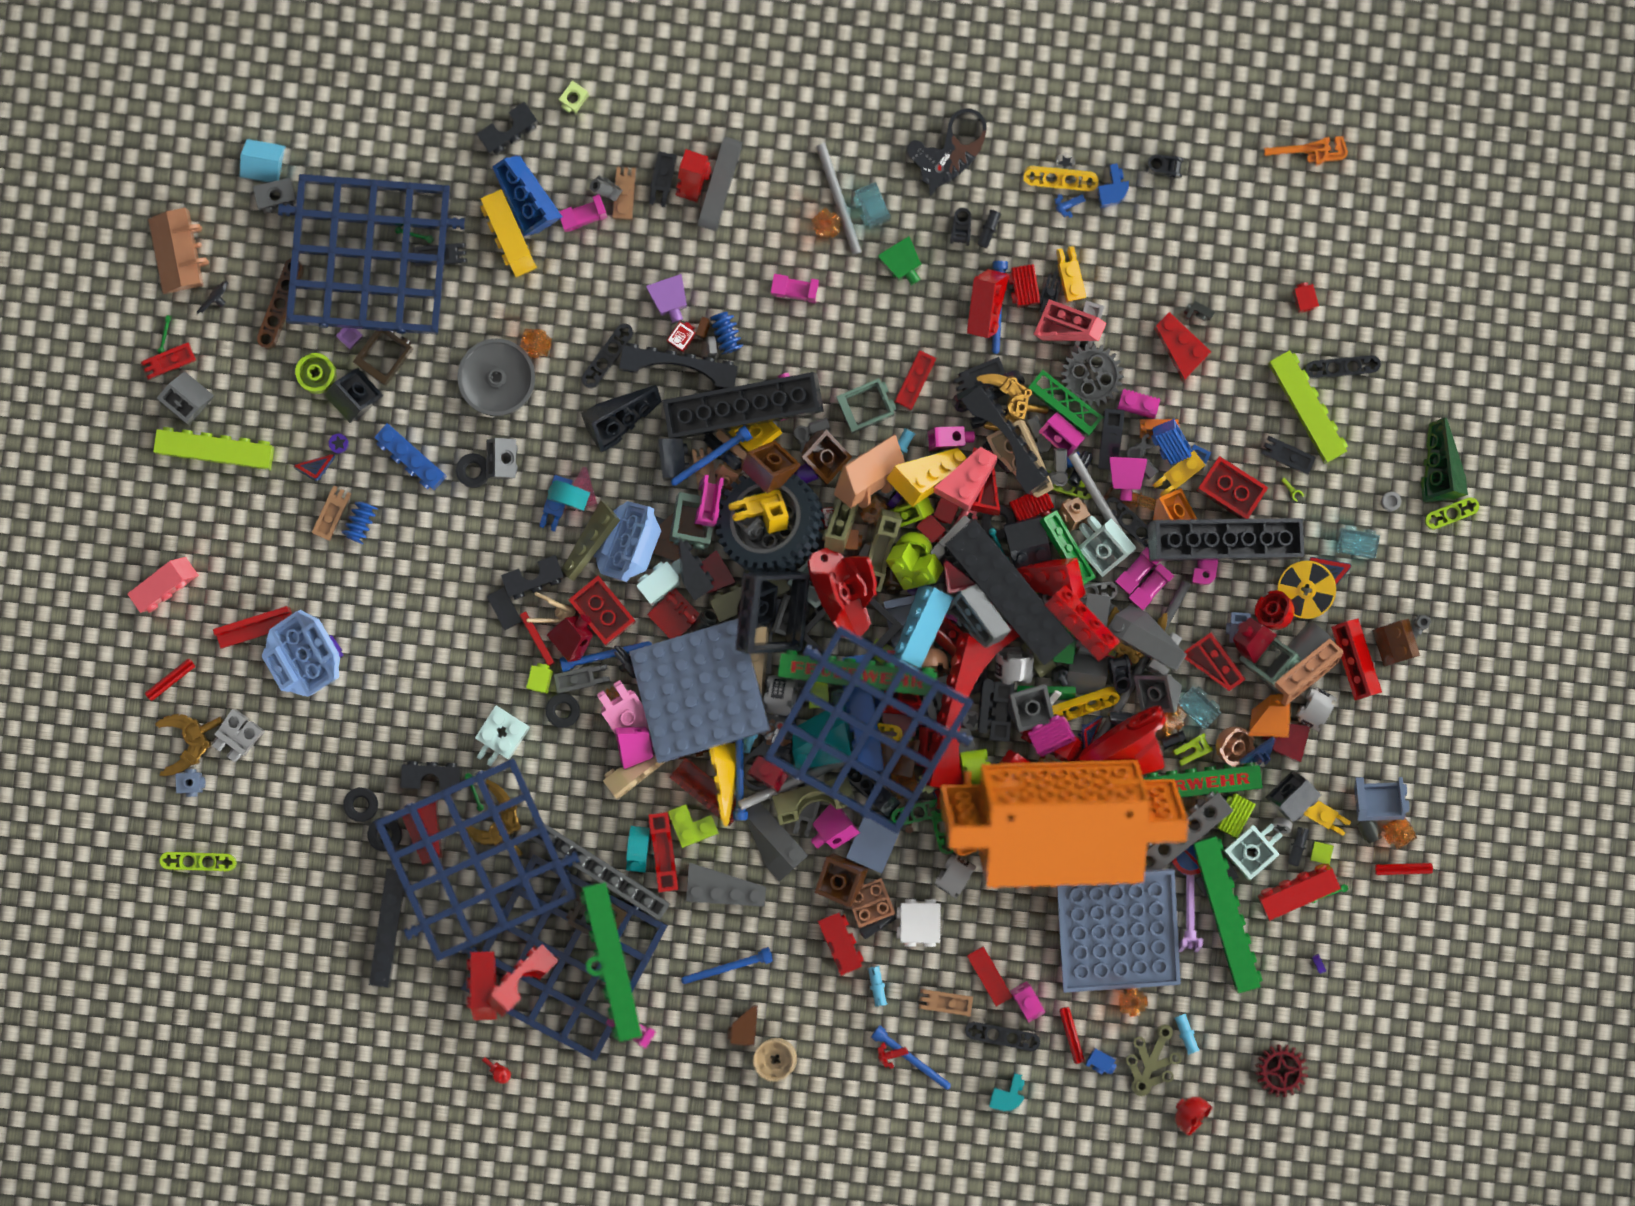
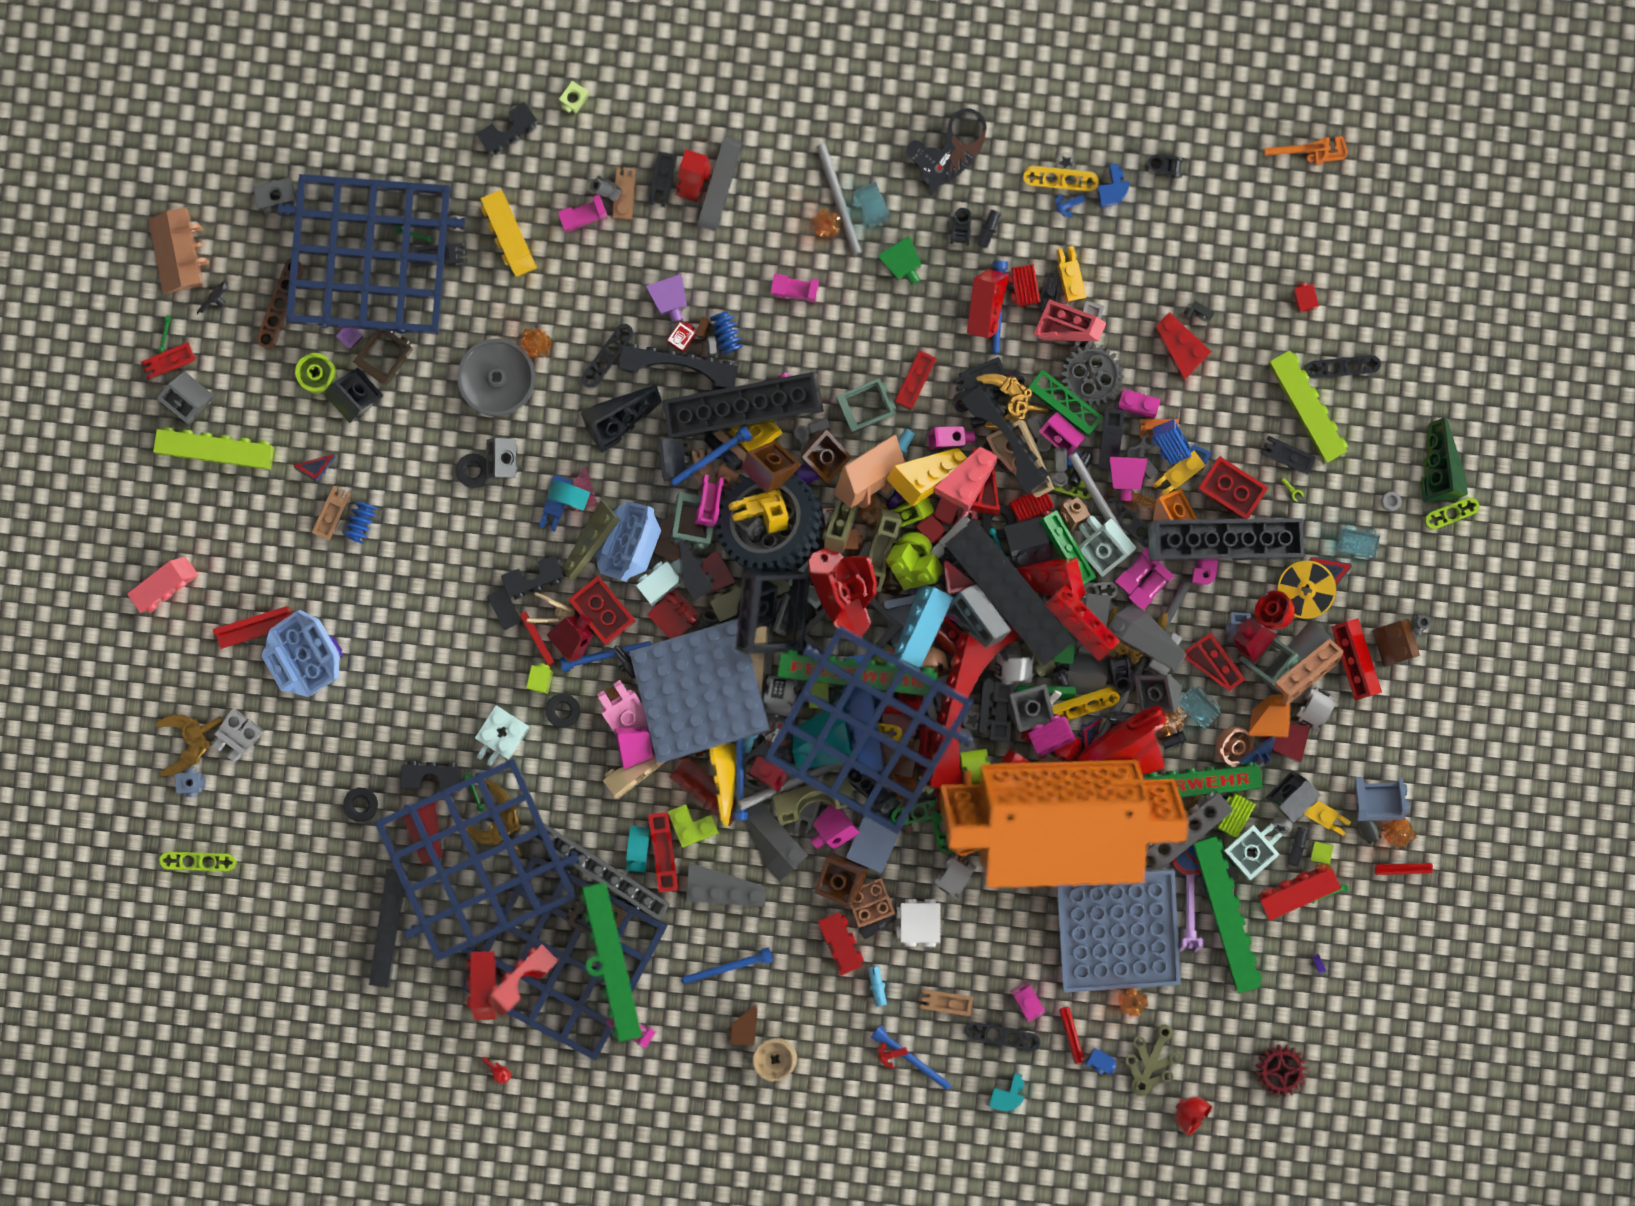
red axle [145,659,195,701] -> none
medium azure slope [240,139,285,182] -> none
dark purple tile [329,434,349,454] -> none
black tyre [367,817,402,852] -> none
blue brick [374,423,447,491] -> none
blue wedge [492,155,563,236] -> none
dark grey hinge [553,665,610,694] -> none
red tile [967,946,1013,1007] -> none
lime piece [1173,733,1214,766] -> none
medium azure pin [1174,1014,1200,1055] -> none

